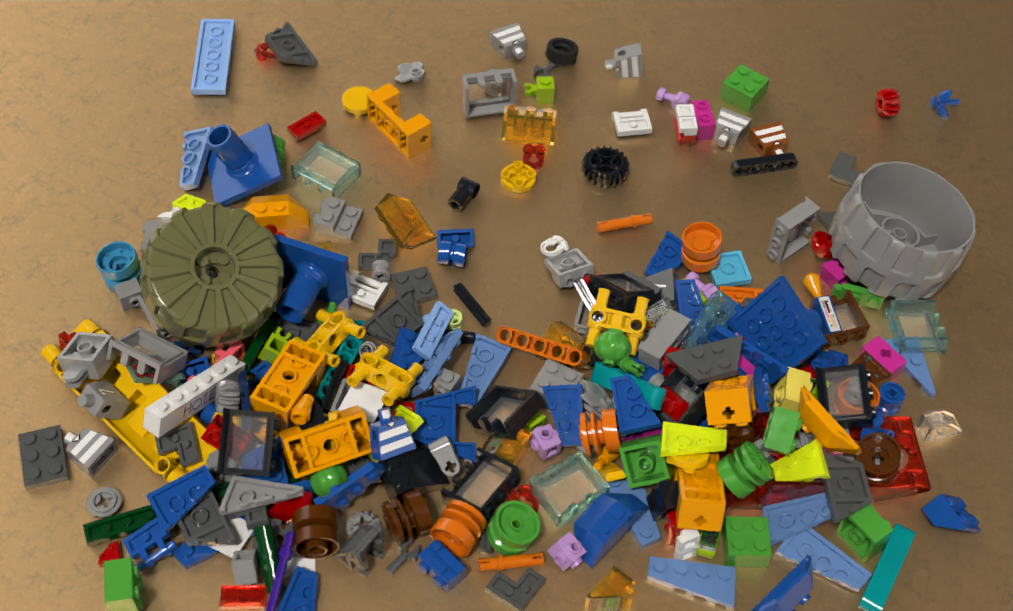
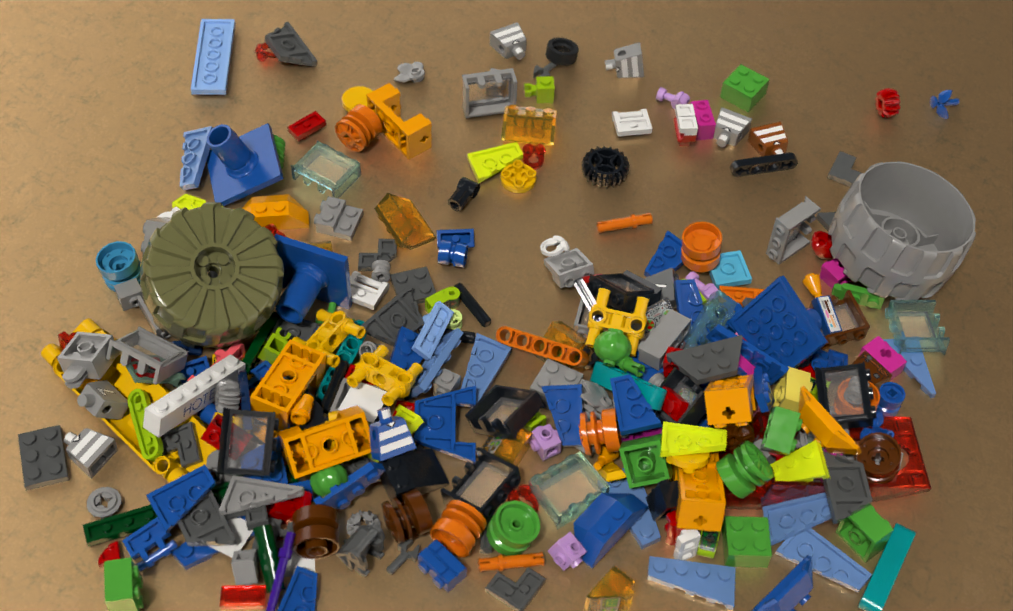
light grey piece [428,435,461,476] -> none
clear slope [916,408,962,442] -> none
blue slope [922,494,982,533] -> none
none -> lime plate [127,389,164,462]
none -> orange wheel [335,104,382,152]
none -> lime leg [425,287,460,314]
none -> neon yellow wing [467,142,523,183]

